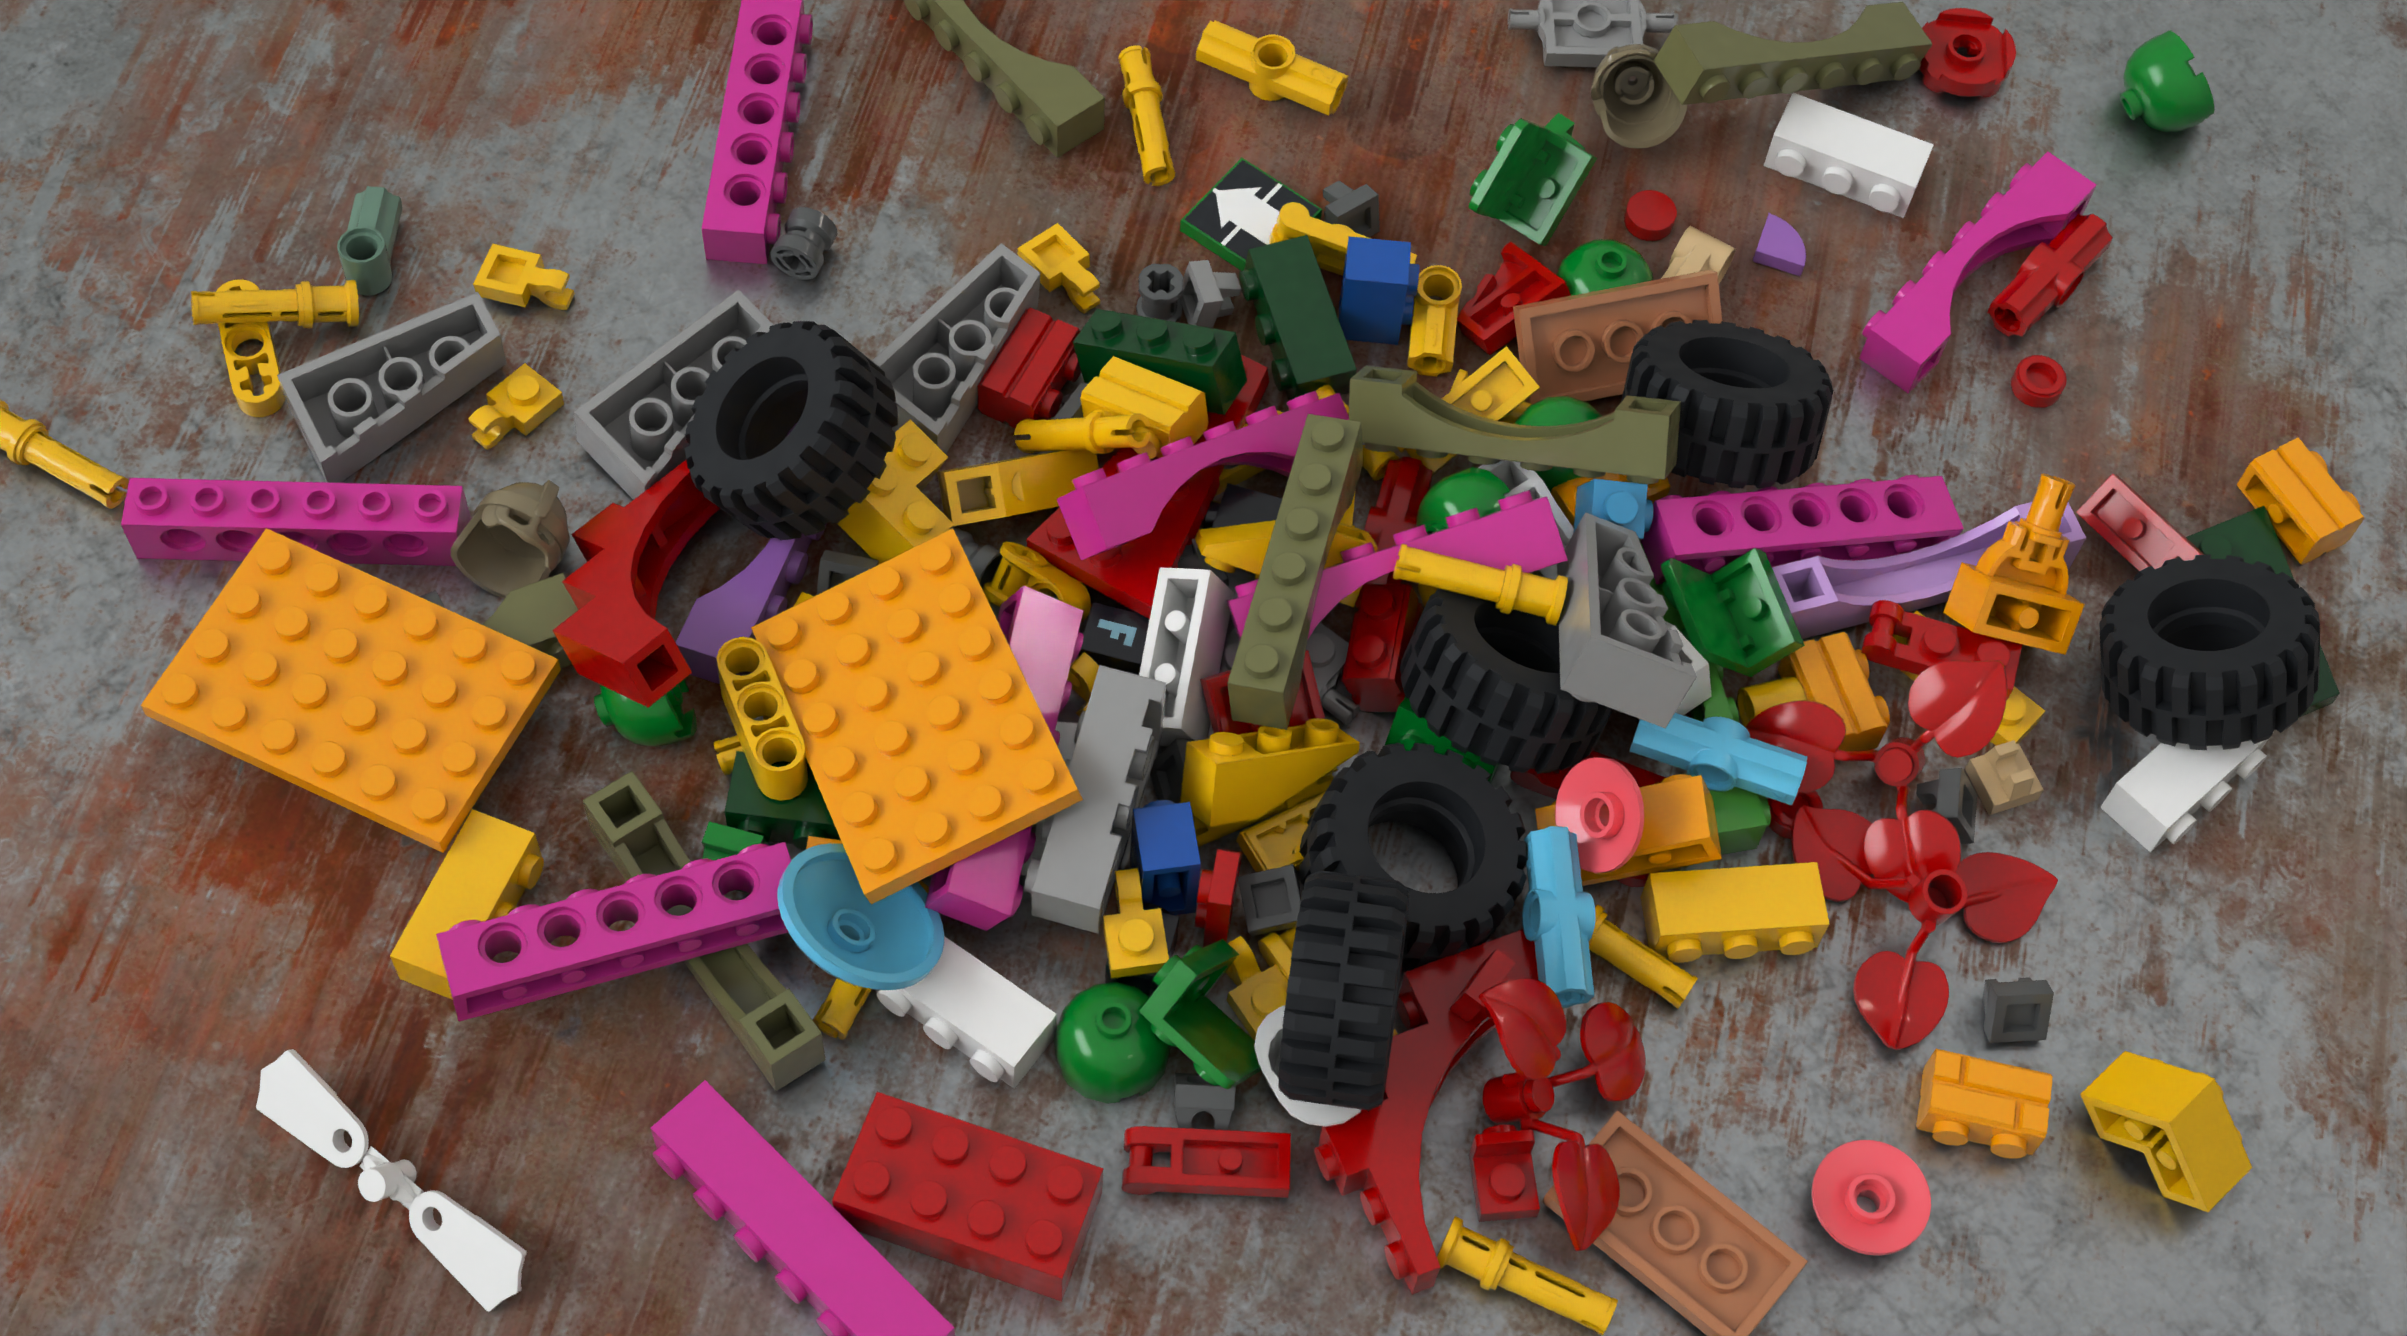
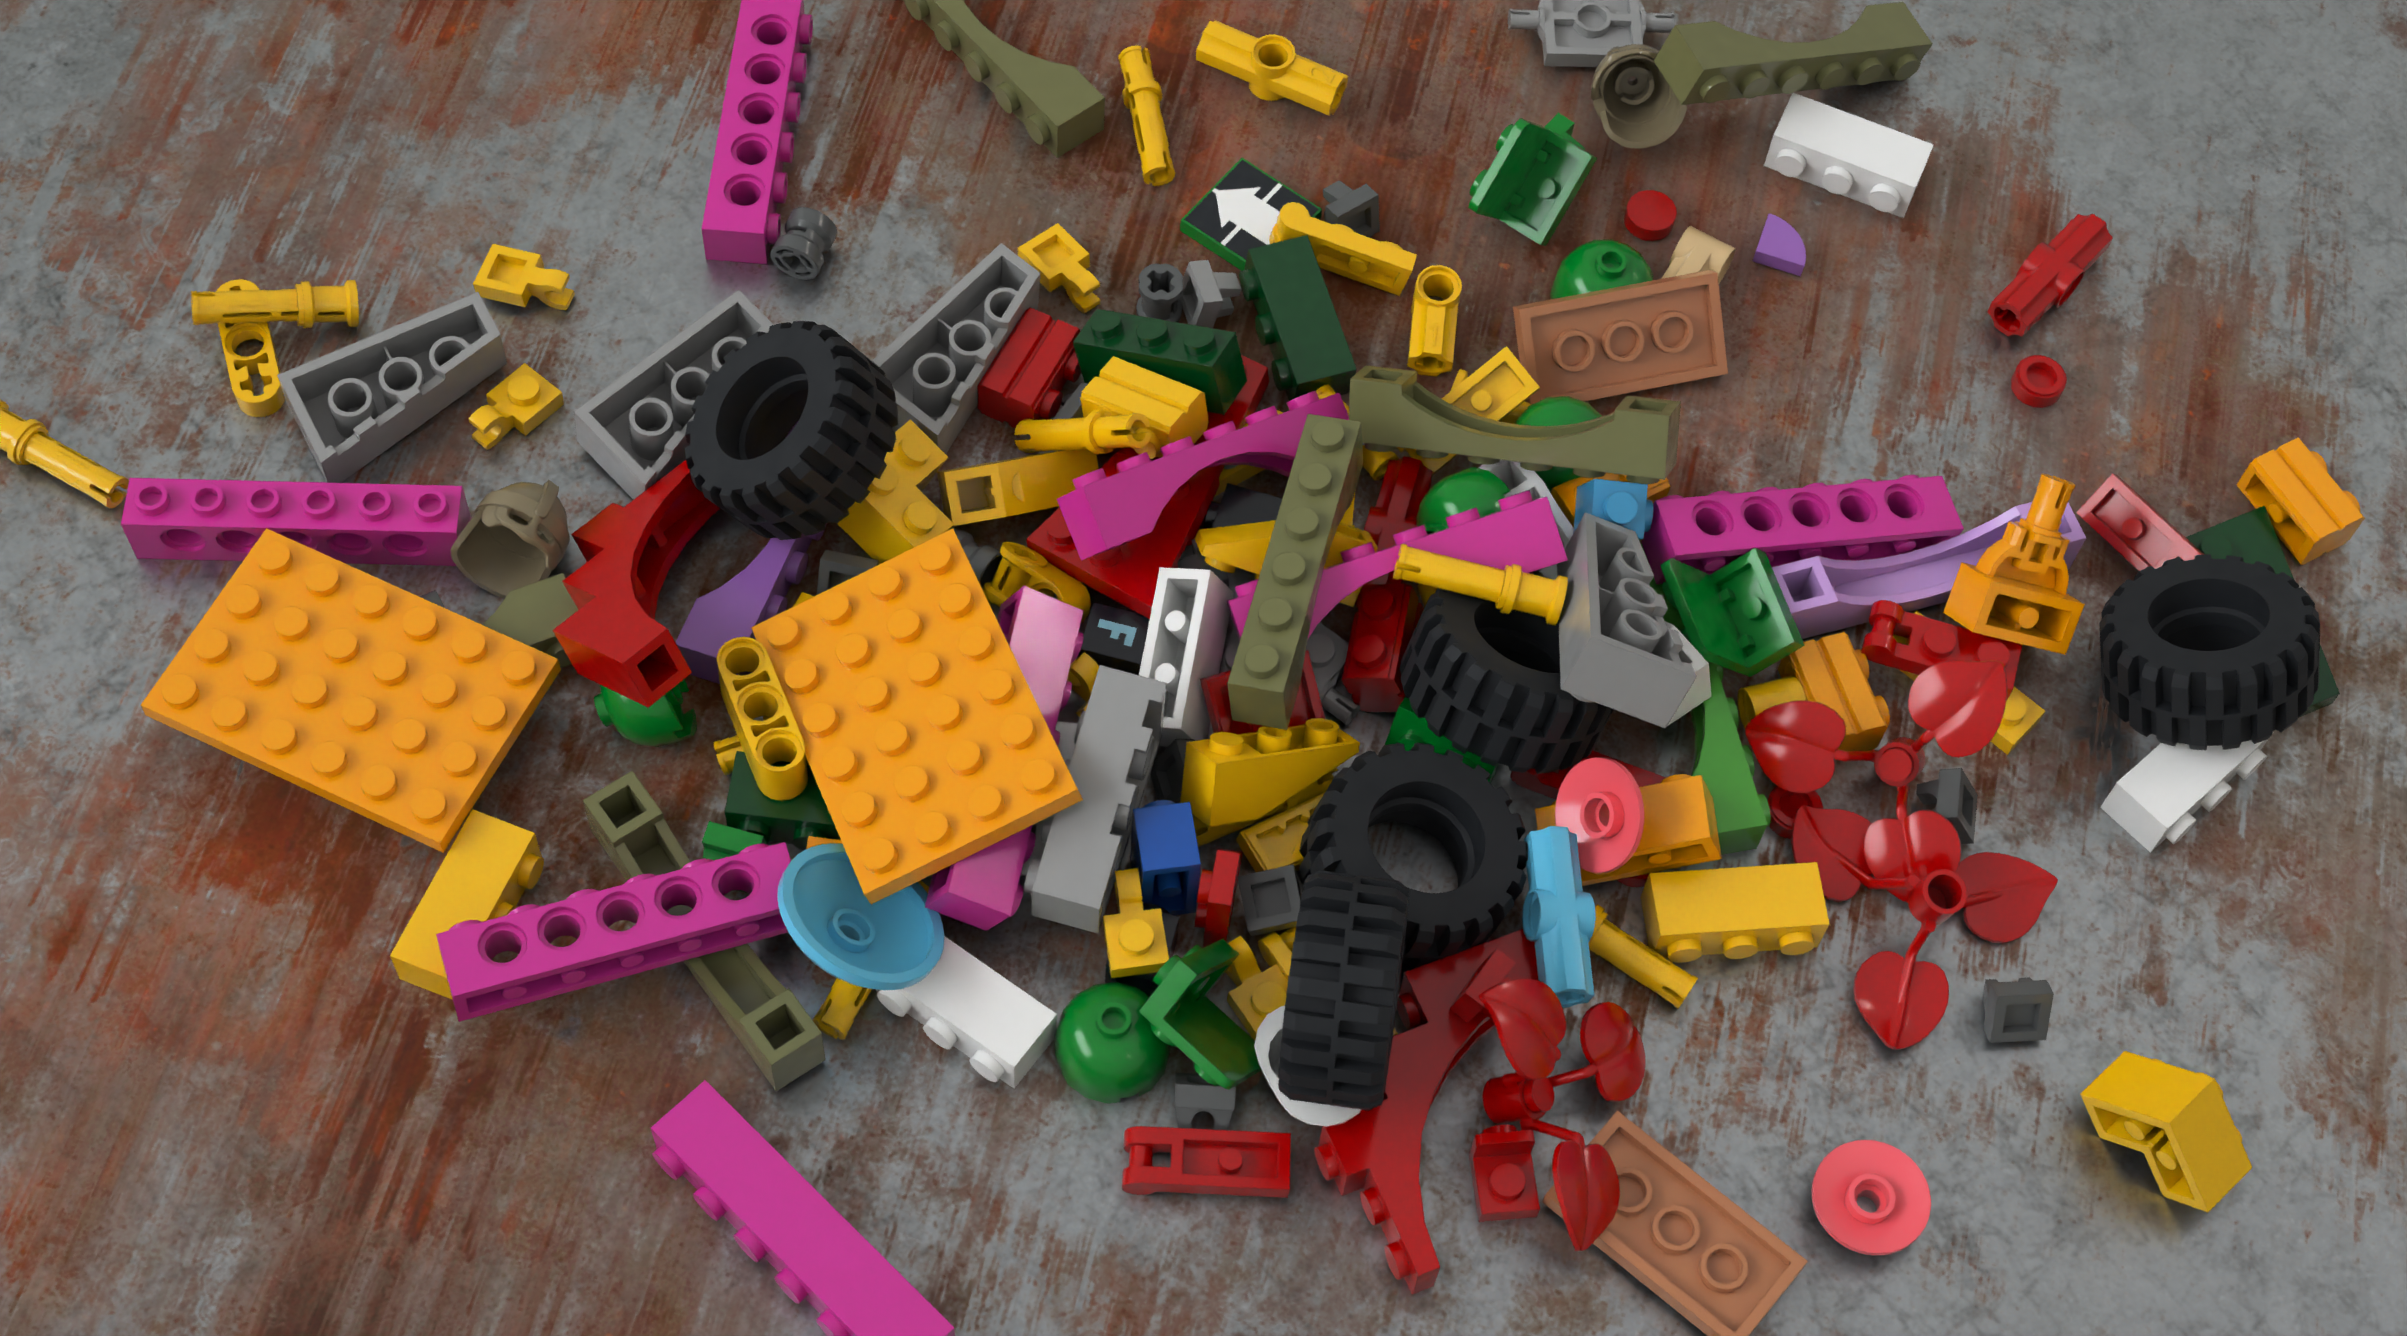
white piece [256,1049,527,1312] -> none
sand green piece [337,186,403,296] -> none
red brick [832,1092,1104,1302] -> none
blue brick [1338,236,1419,345] -> none
yellow pin [1437,1216,1618,1336] -> none
red wing [1457,242,1571,355] -> none
black tyre [1621,320,1833,488] -> none
medium azure piece [1630,713,1808,805] -> none
dark pink arch [1859,151,2097,394] -> none
light orange brick [1916,1049,2053,1159] -> none
red plate [1919,8,2016,97] -> none
tan tile [1965,740,2044,815] -> none
green cylinder [2120,30,2215,132] -> none

